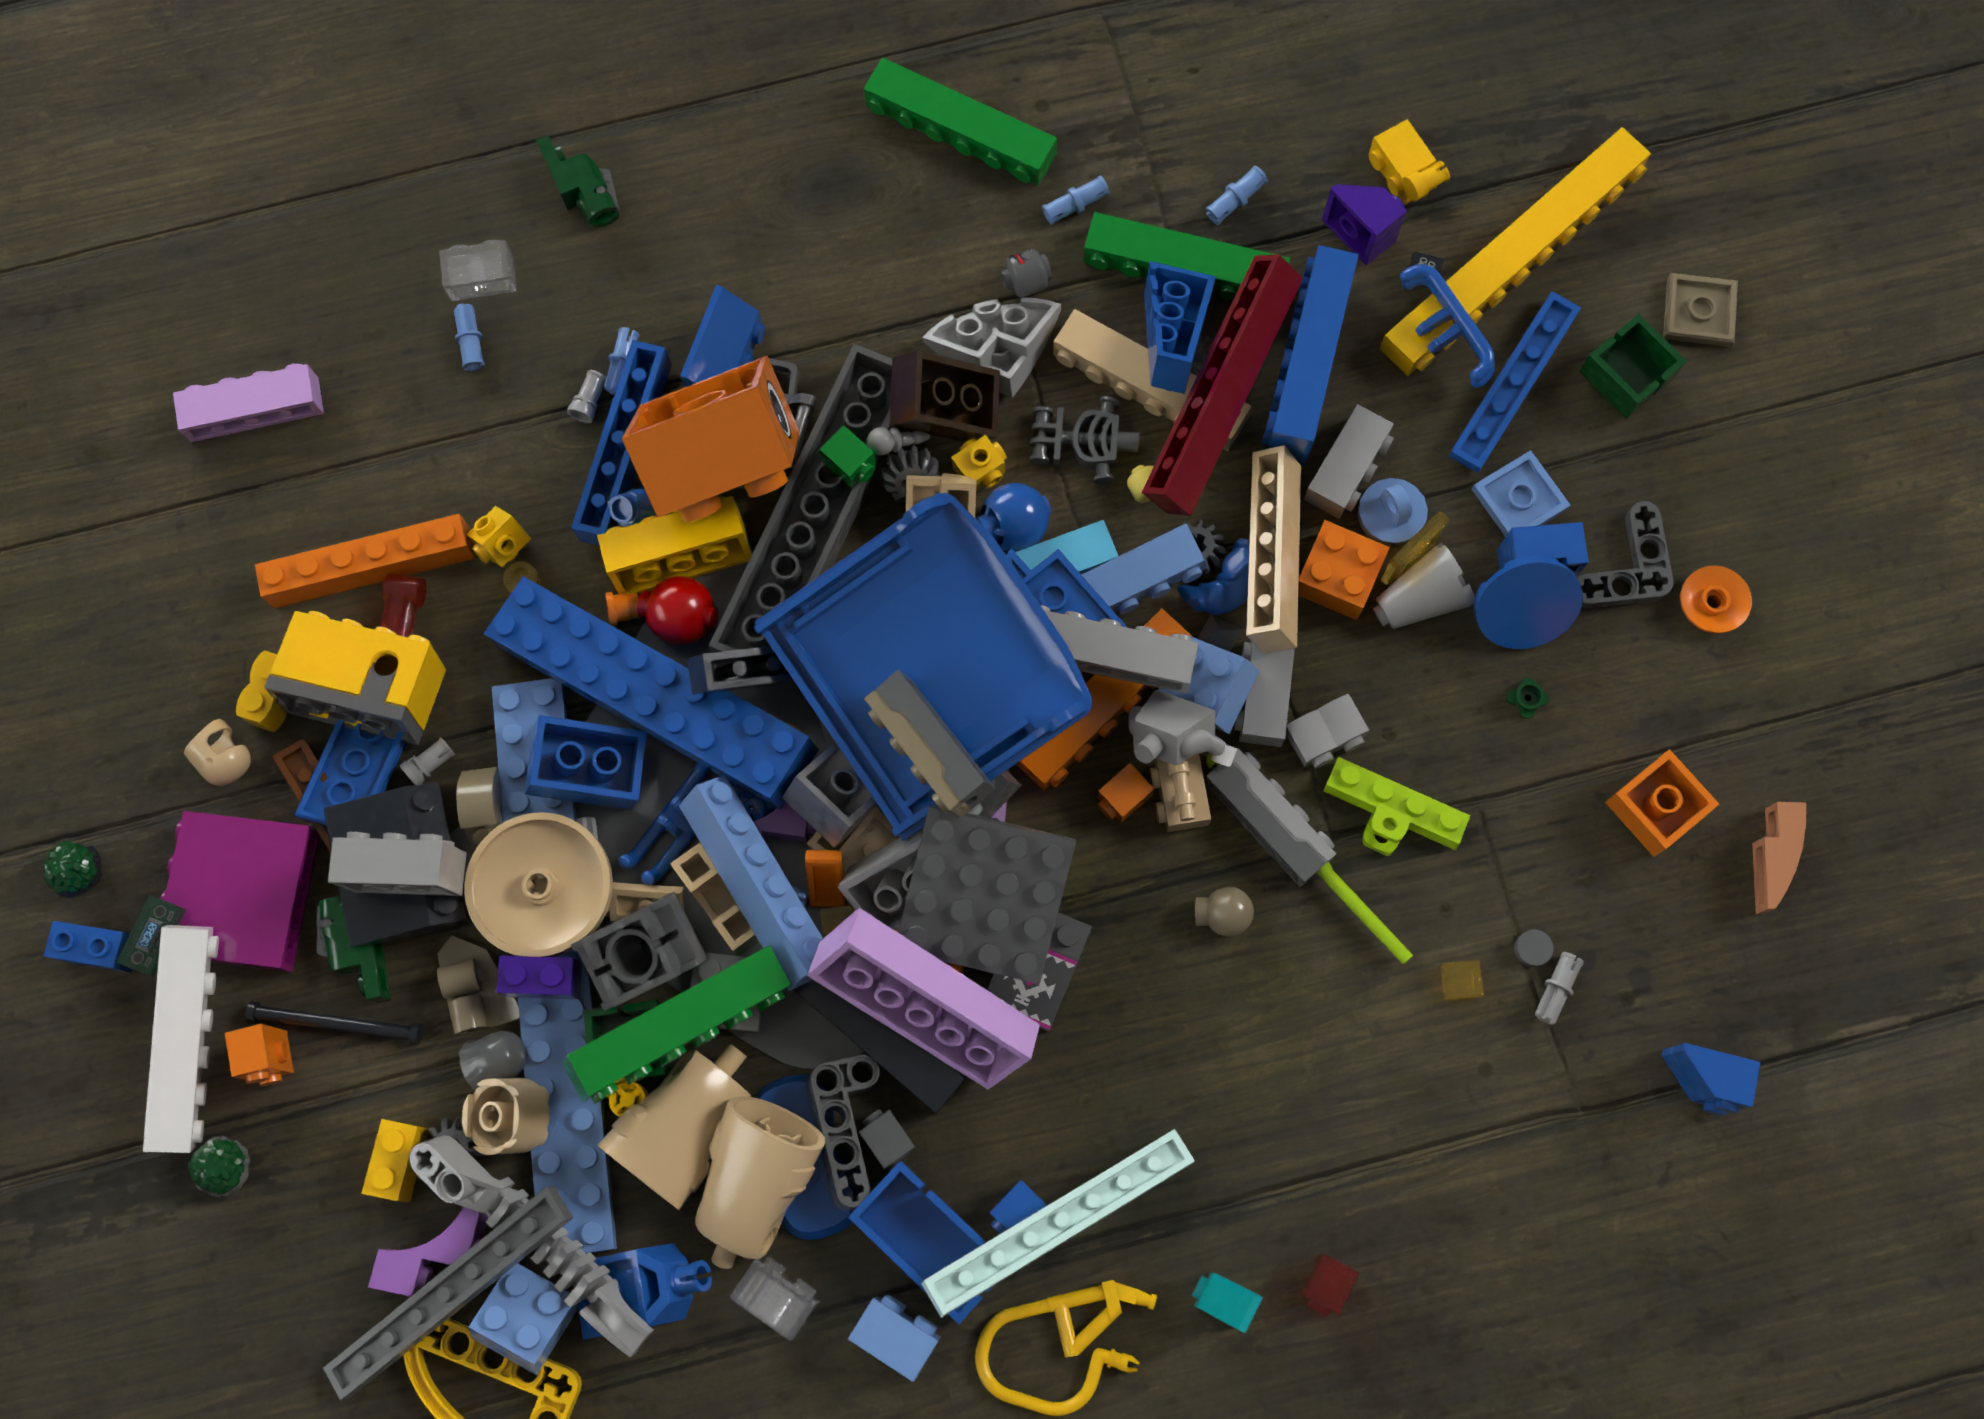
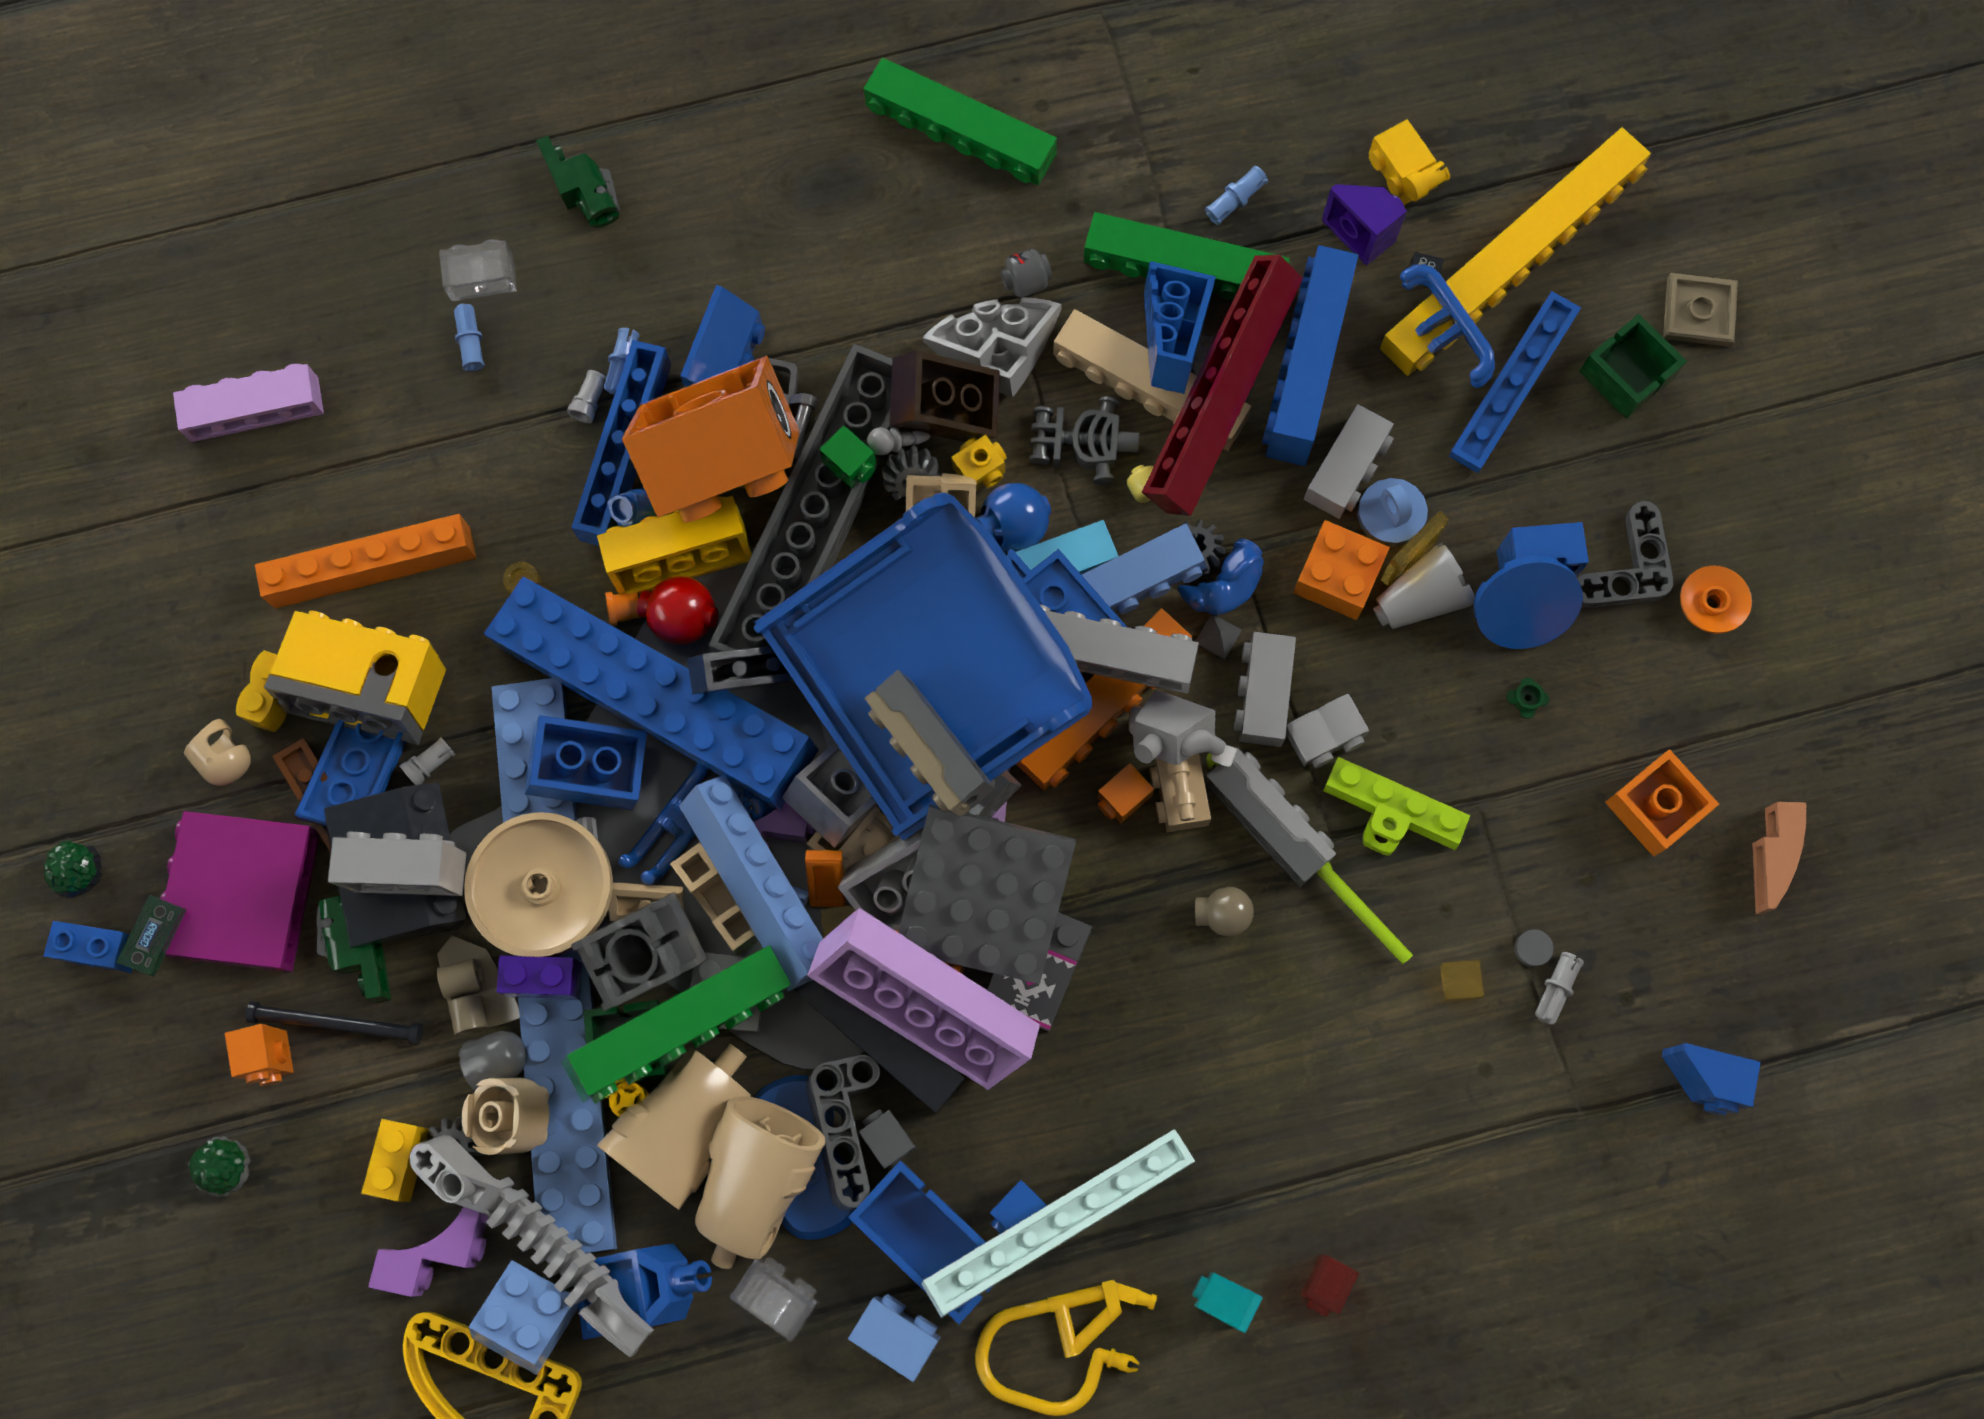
white brick [143,925,219,1153] -> none
dark grey plate [323,1186,573,1401] -> none
clear red piece [380,573,427,638] -> none
dark tan brick [456,767,503,853] -> none
yellow brick [466,506,531,567] -> none
medium blue pin [1042,175,1110,225] -> none
medium blue brick [1158,634,1260,734] -> none
tan brick [1246,445,1301,654] -> none
medium blue plate [1471,450,1571,537] -> none

